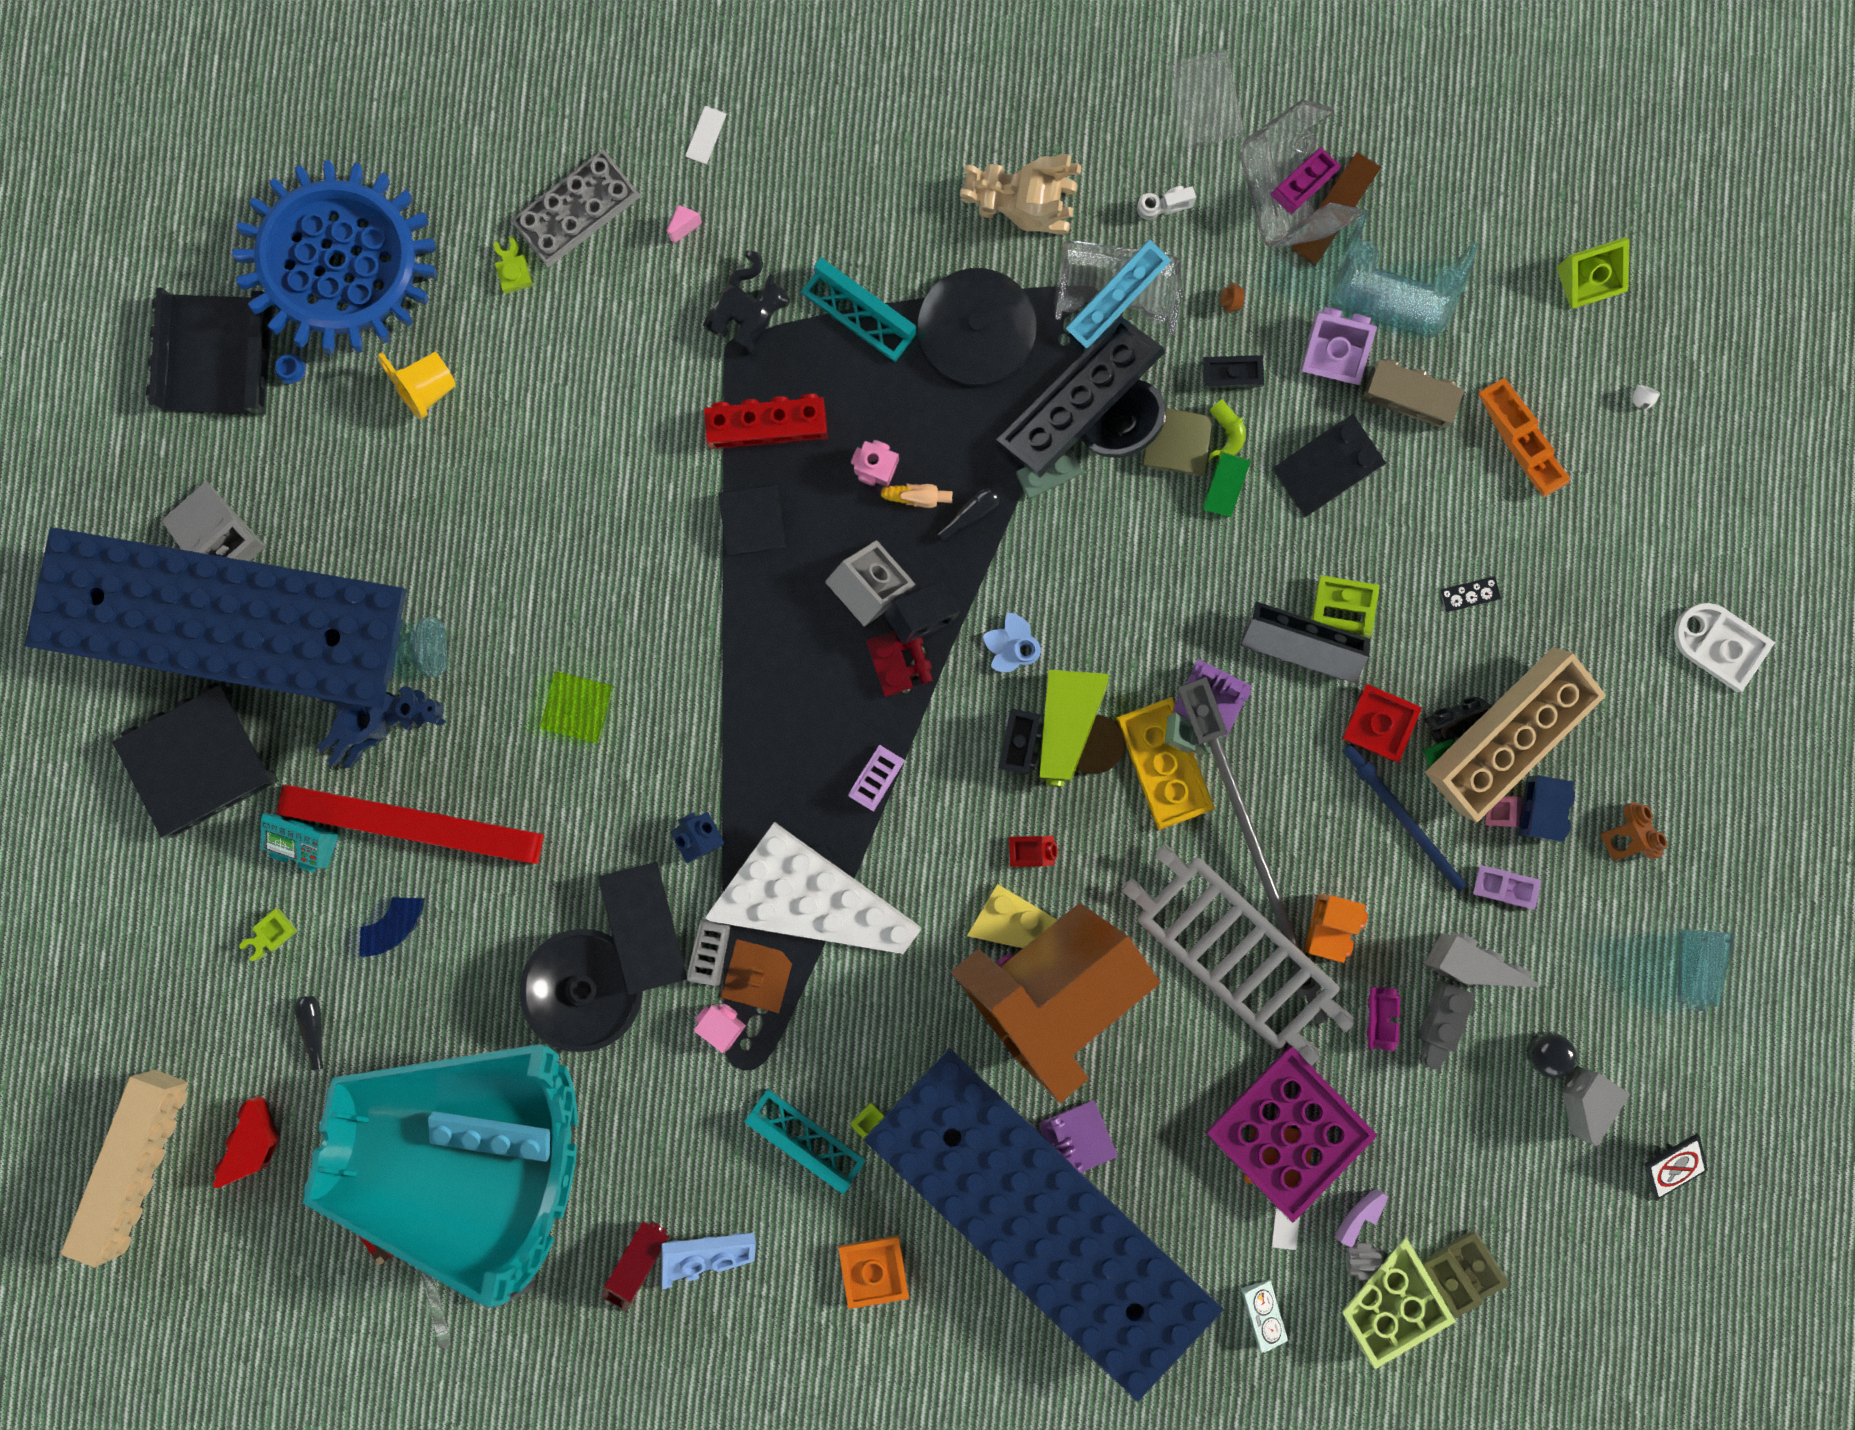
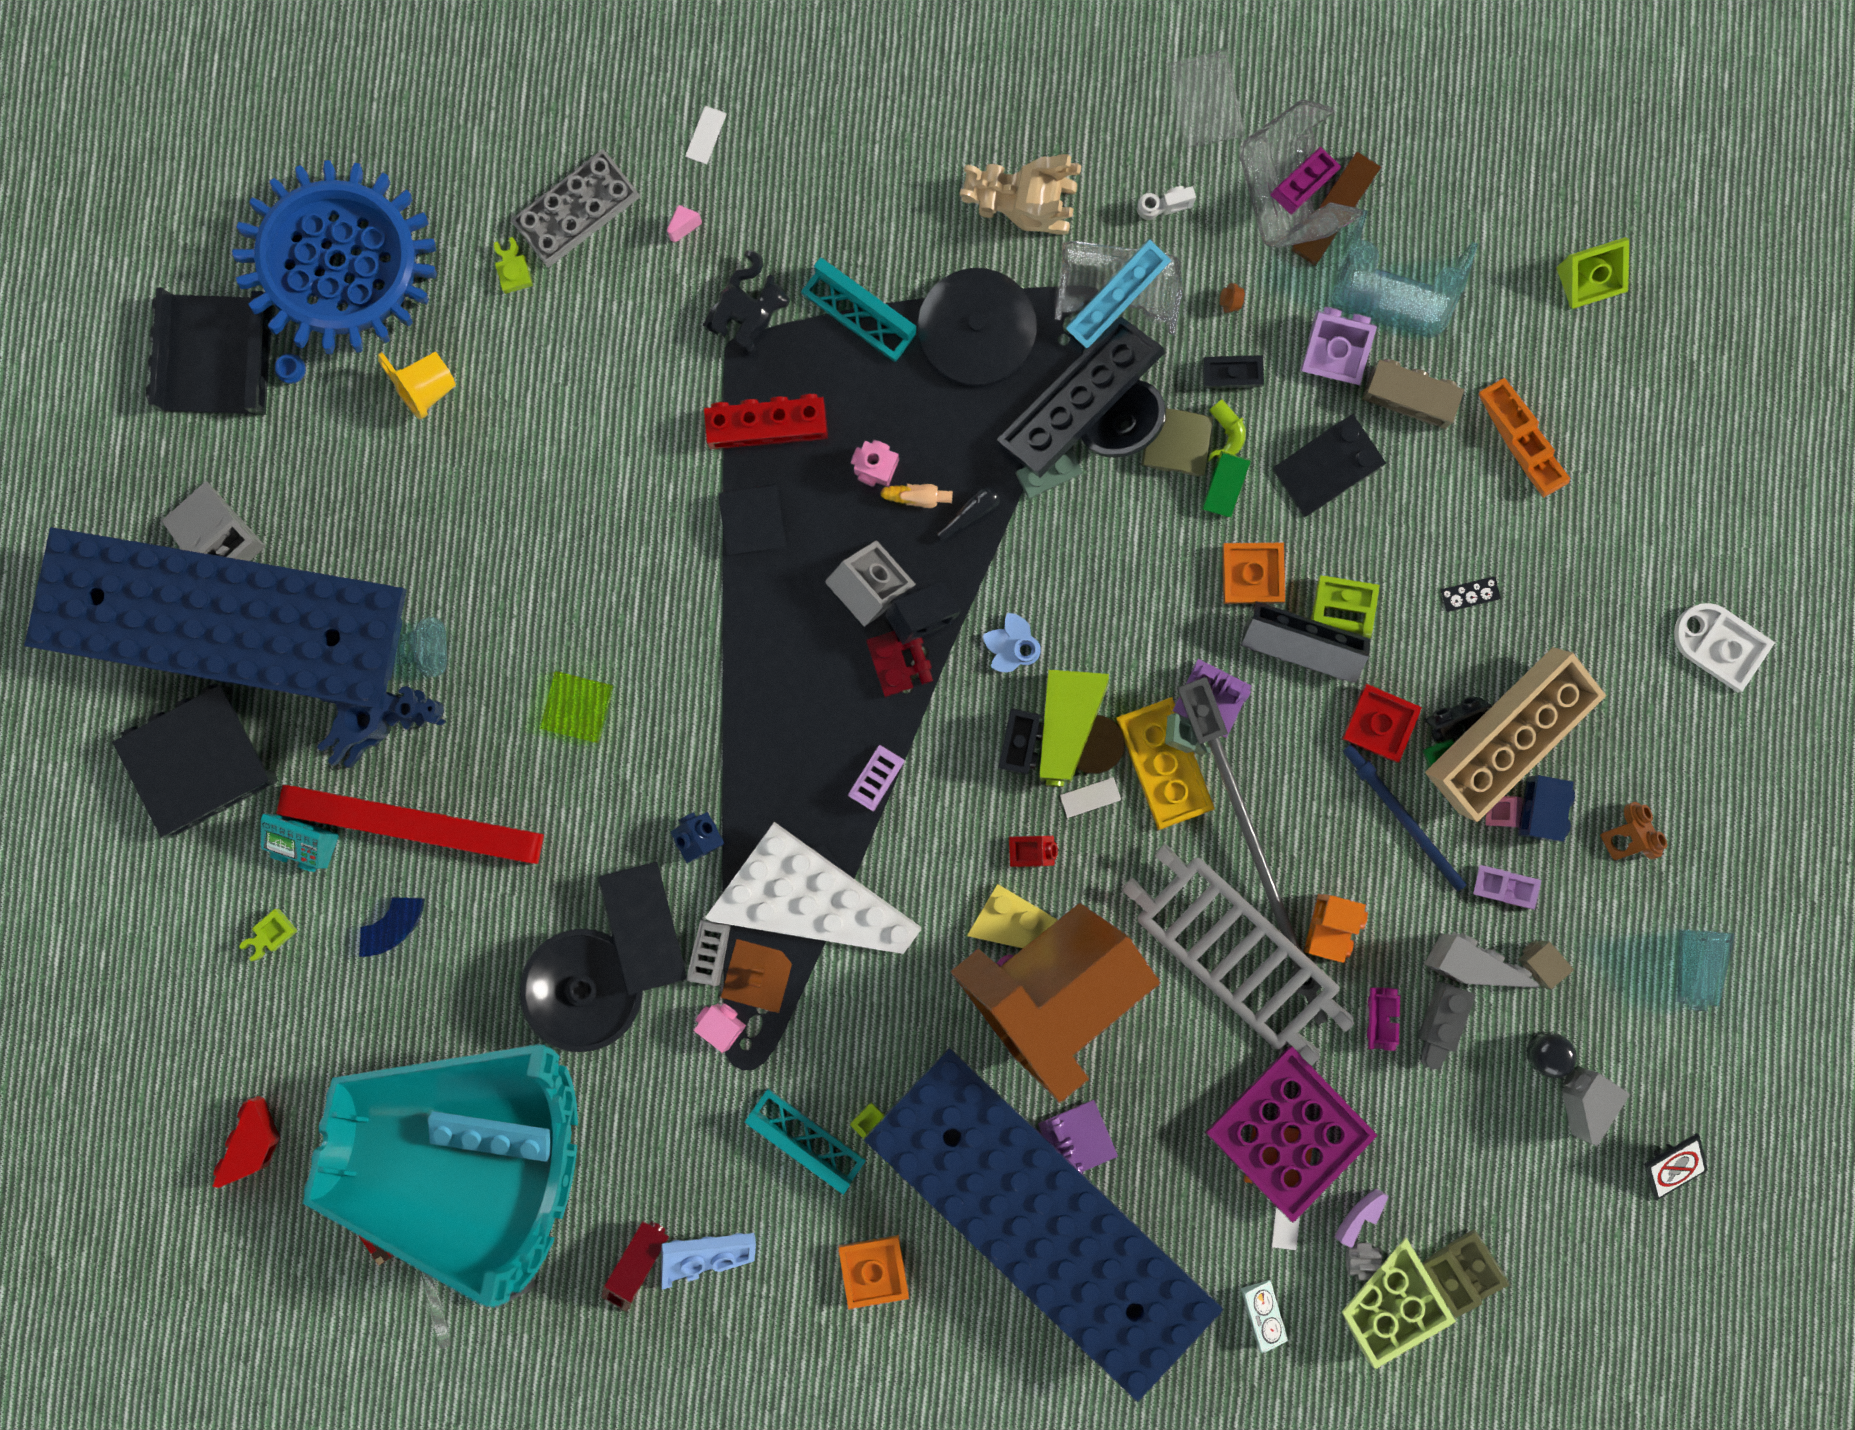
tan brick [60,1070,188,1268] -> none
black piece [294,996,324,1070] -> none
white hinge [1632,385,1660,409] -> none
none -> white sticker [1060,777,1121,818]
none -> orange plate [1222,543,1285,604]
none -> dark tan brick [1518,940,1574,990]

